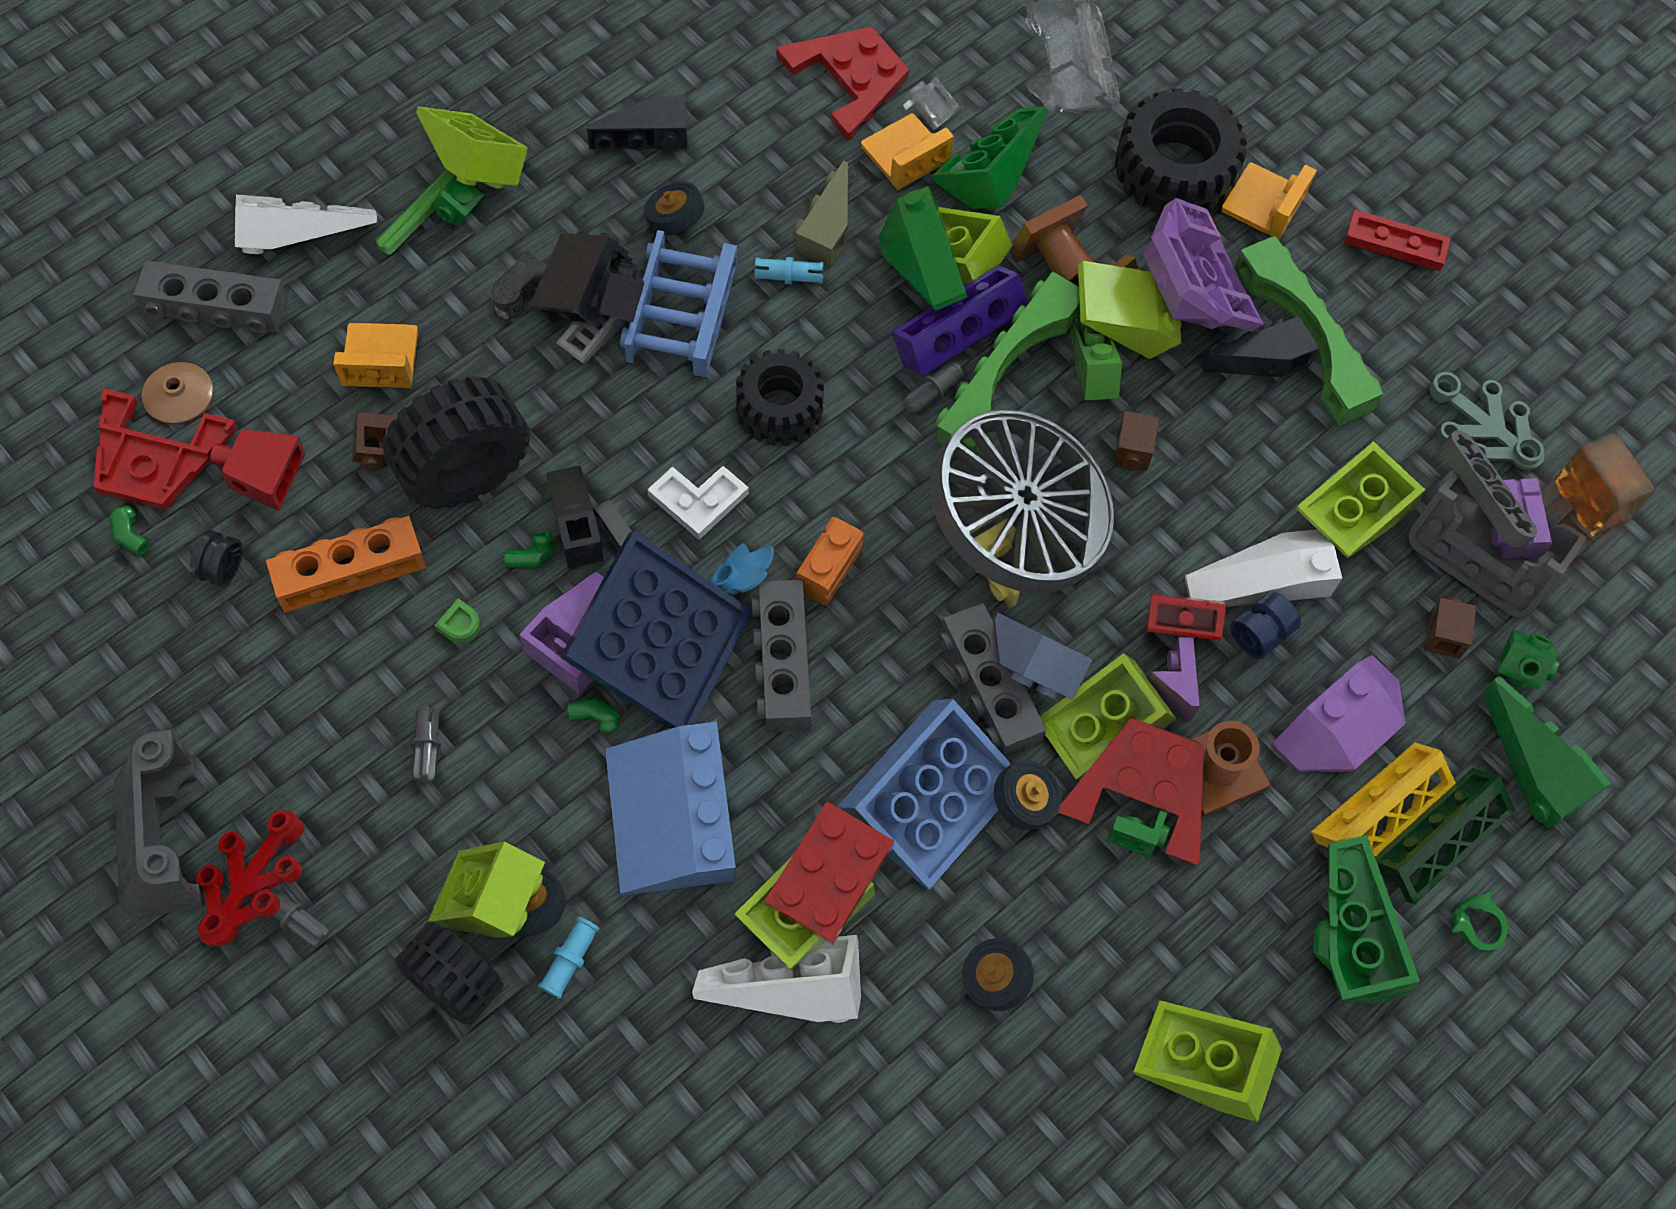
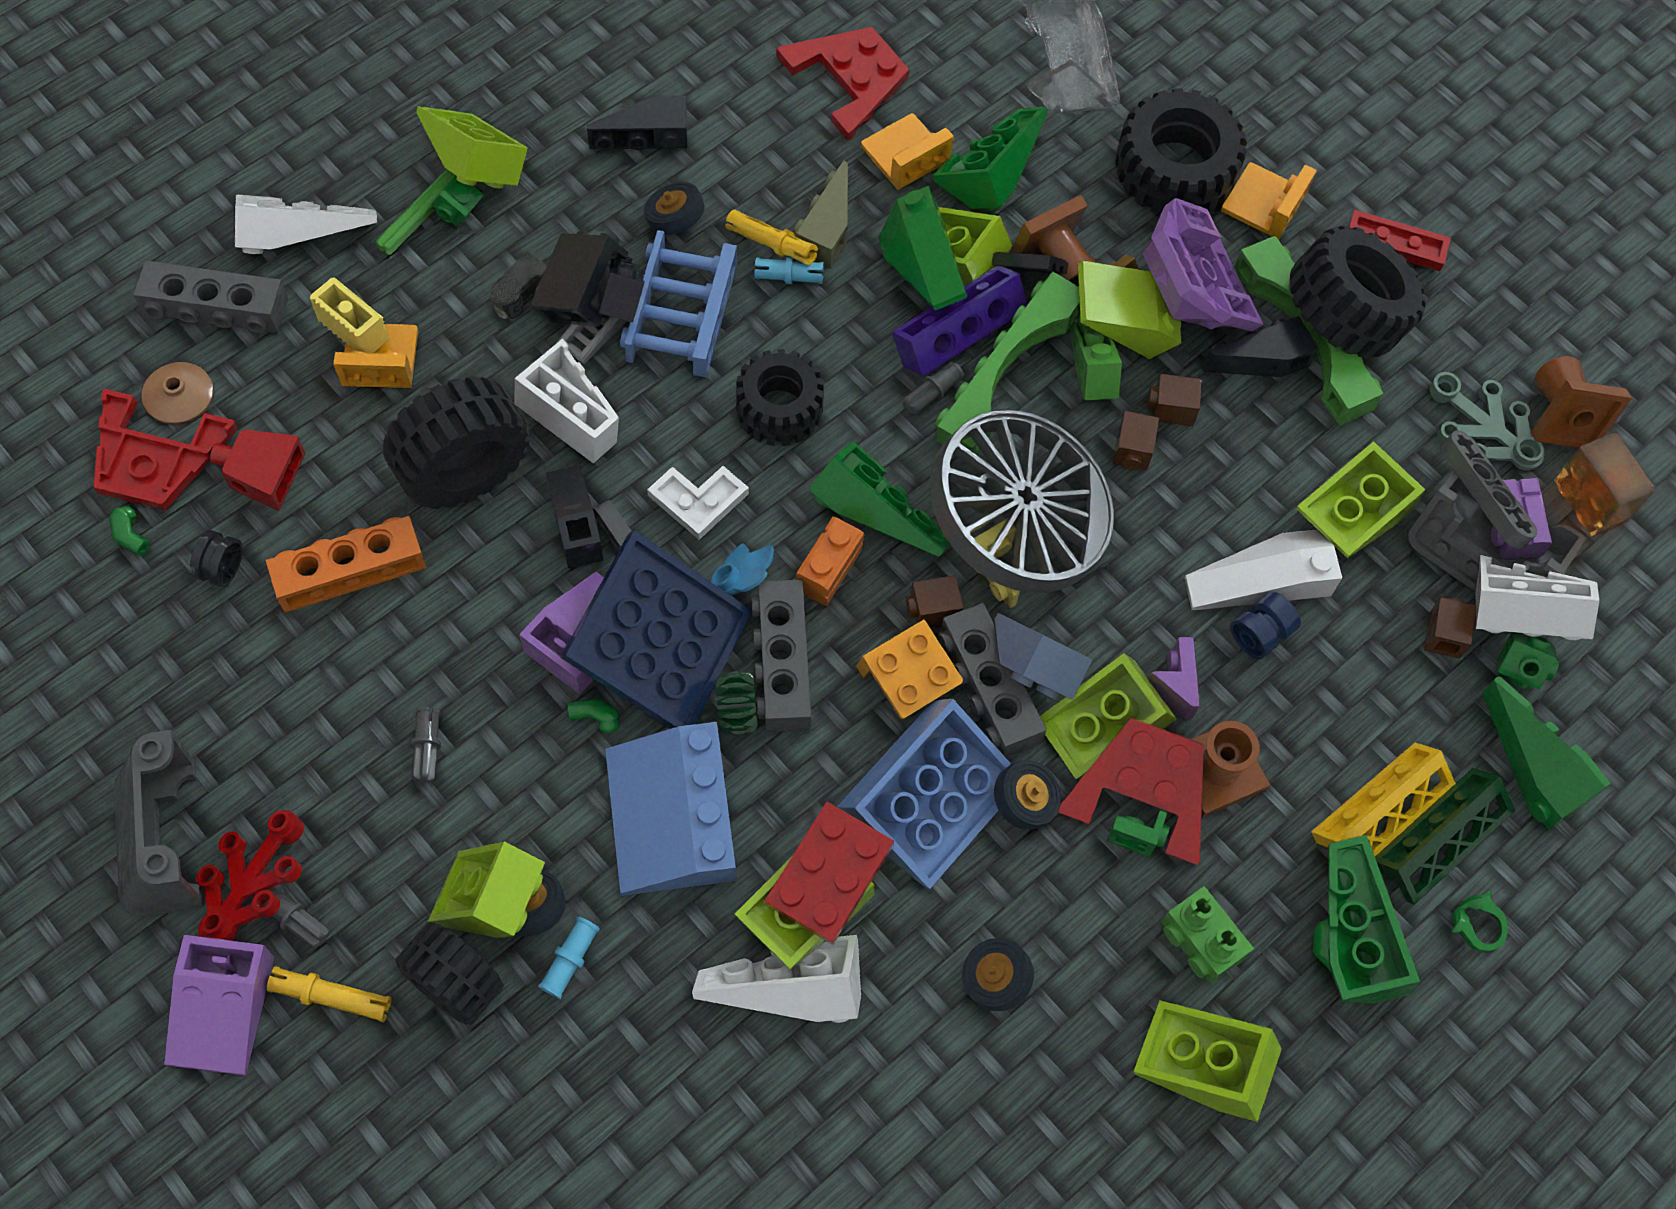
reddish brown brick [352,412,394,470] -> none
bright green tile [434,598,481,643] -> none
green arm [505,531,555,568] -> none
clear bracket [903,77,960,130] -> none
red brick [1146,593,1226,641] -> none
medium lavender wedge [1271,655,1406,773] -> none
none -> medium lavender slope [164,935,274,1076]
none -> yellow pin [267,966,391,1022]
none -> light yellow brick [310,277,389,353]
none -> white wedge [514,339,619,463]
none -> dark green gear [716,671,758,736]
none -> yellow pin [725,209,818,266]
none -> green wedge [808,441,950,556]
none -> light orange bracket [856,620,963,719]
none -> reddish brown brick [906,575,964,628]
none -> black tile [992,252,1069,274]
none -> reddish brown brick [1147,374,1202,426]
none -> bright green brick [1161,886,1254,984]
none -> black tyre [1289,226,1426,358]
none -> white wedge [1475,555,1599,640]
none -> dark orange plant [1531,356,1632,450]

